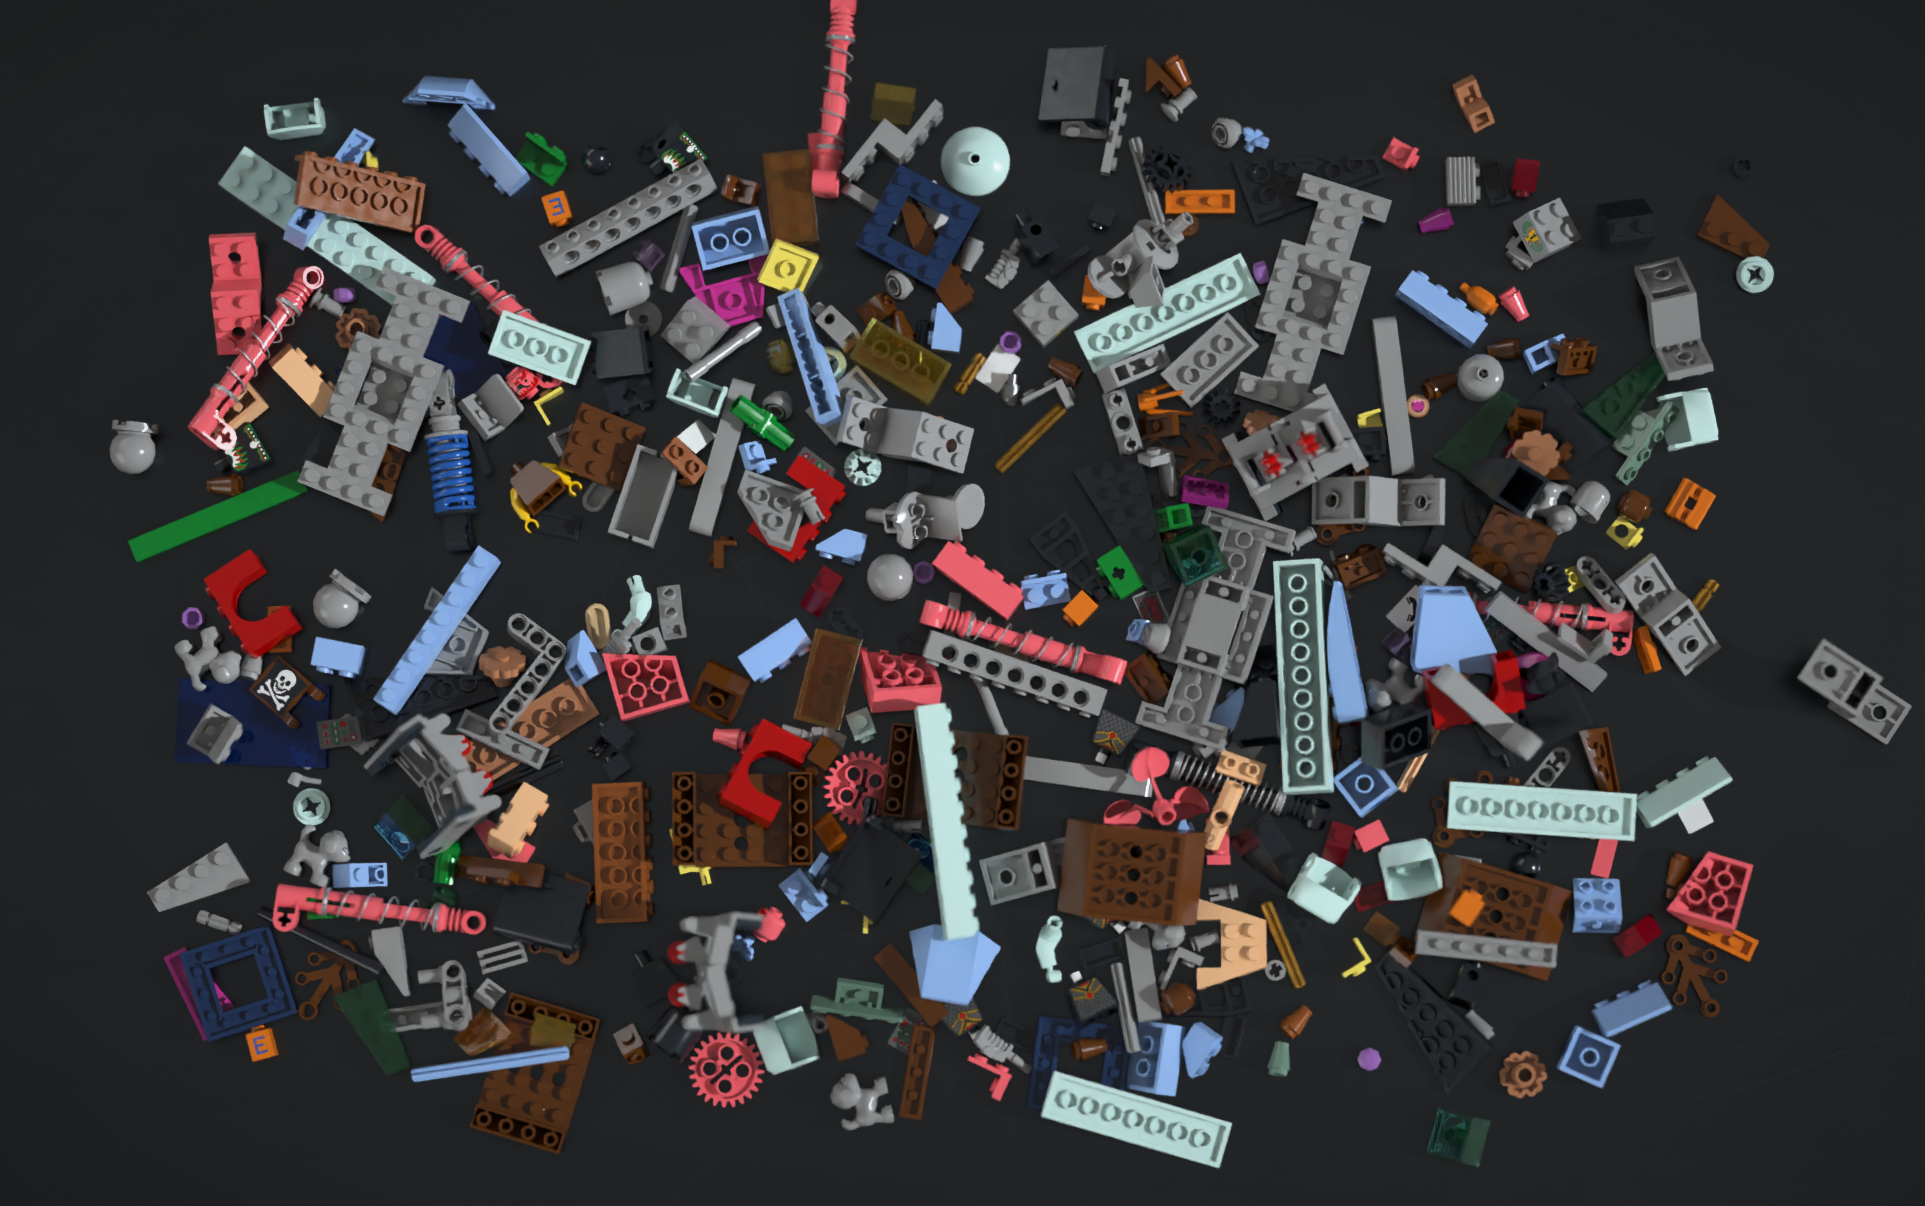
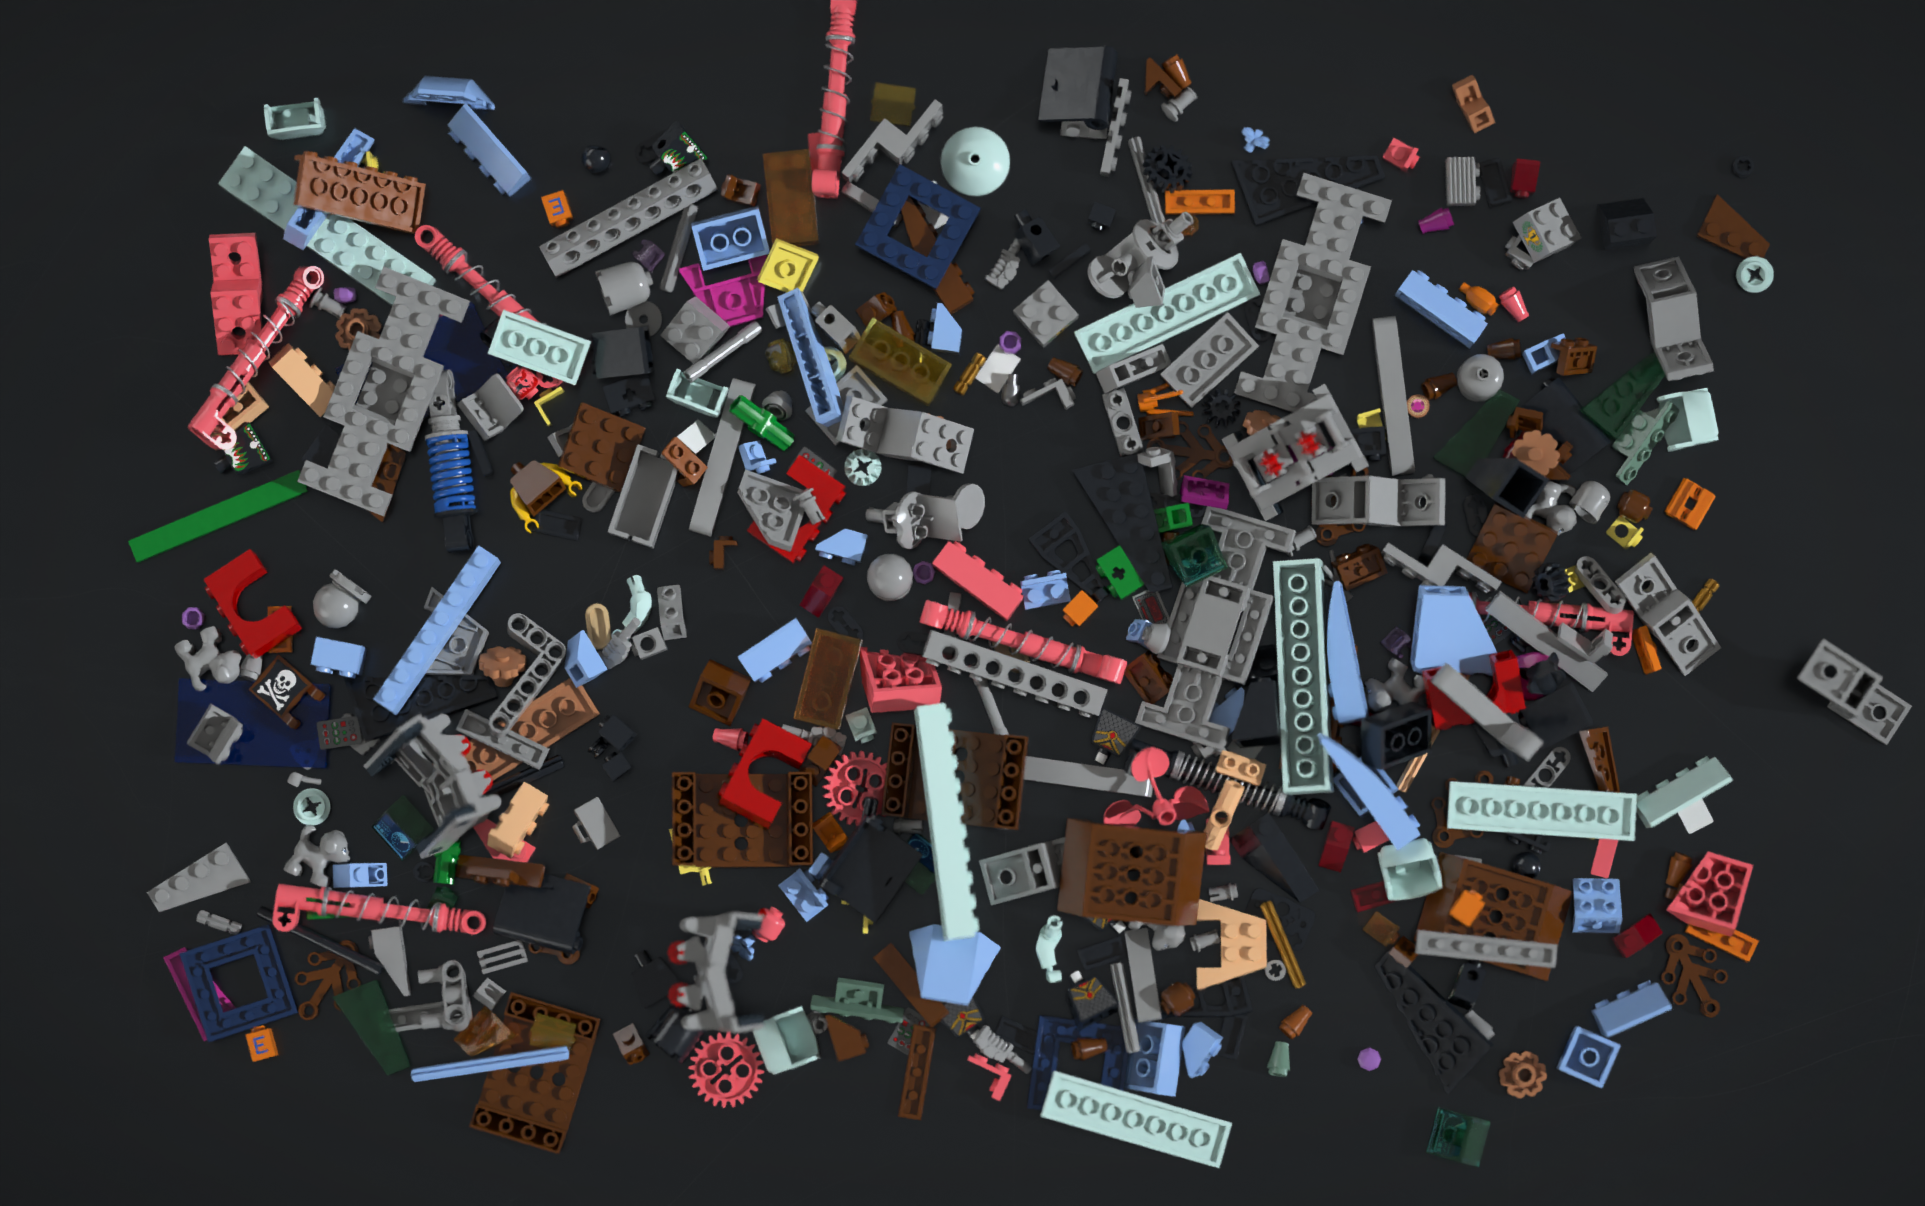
light grey tile [110,420,159,474] -> none
reddish brown cone [207,473,243,496] -> none
green bracket [515,132,568,187] -> none
dark orange bracket [592,782,654,923] -> none
coral wedge [602,653,690,722] -> none
light grey animal [830,1073,894,1130] -> none
light grey cone [885,270,915,300] -> none
light grey cone [958,236,985,272] -> none
pearl gold axle [994,403,1066,473] -> none
orange brick [1081,275,1106,311] -> none
light grey bracket [1157,946,1204,991] -> none
light grey cone [1212,118,1242,149] -> none
light aqua piece [1288,853,1361,924] -> none
light yellow bracket [1341,937,1371,978] -> none
white sticker [1386,585,1419,633] -> none
none -> light blue slope [1317,732,1421,851]

